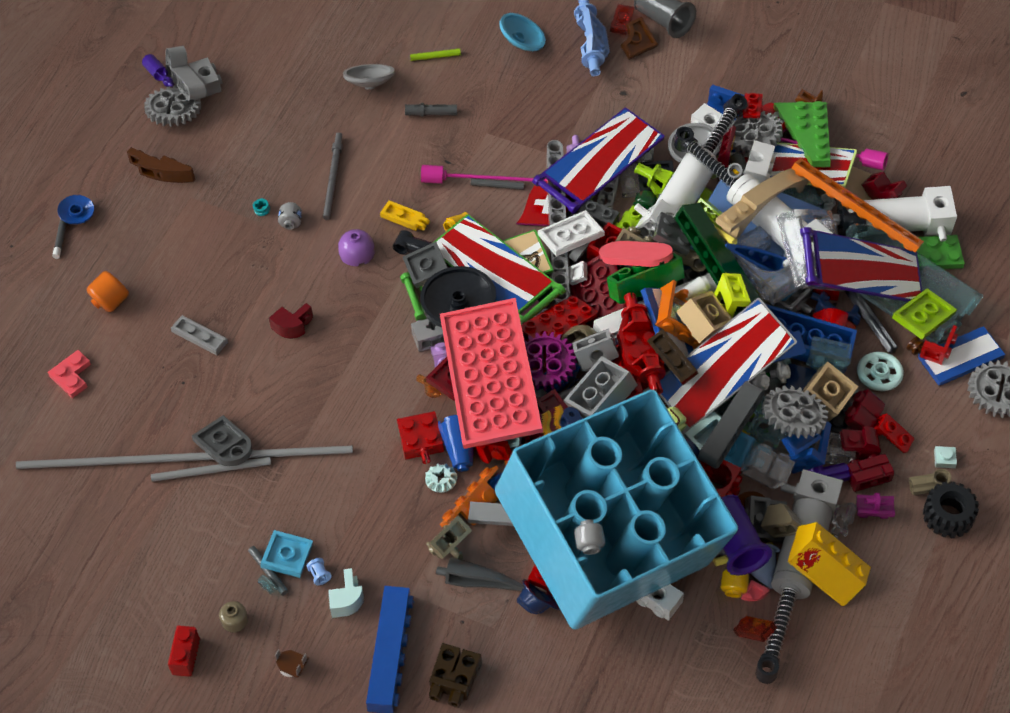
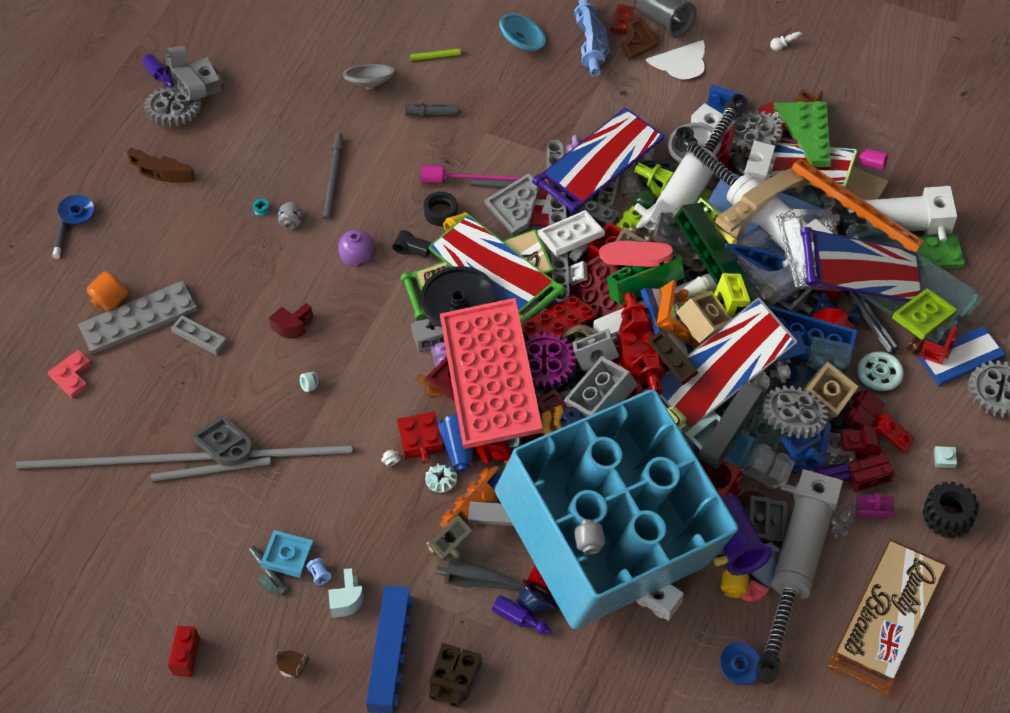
dark tan head [219,601,248,633] -> none
yellow hinge [380,200,430,231] -> none
dark grey plate [403,242,448,288] -> none
light grey hinge [727,163,743,179] -> none
clear red plate [733,616,777,642] -> none
red bracket [743,93,763,118] -> none
dark tan slope [761,503,802,538] -> none
yellow slope [787,522,871,606] -> none
dark red brick [861,171,907,200] -> none
dark tan piece [909,469,952,496] -> none
none -> light grey plate [78,281,197,355]
none -> light aqua tile [299,372,319,392]
none -> white plate [381,449,401,467]
none -> black tyre [423,191,458,226]
none -> light grey plate [484,173,539,237]
none -> dark purple wheel [492,595,552,635]
none -> white sticker [646,40,705,79]
none -> blue dish [719,642,759,685]
none -> white bar [770,32,802,51]
none -> flag [827,539,947,697]

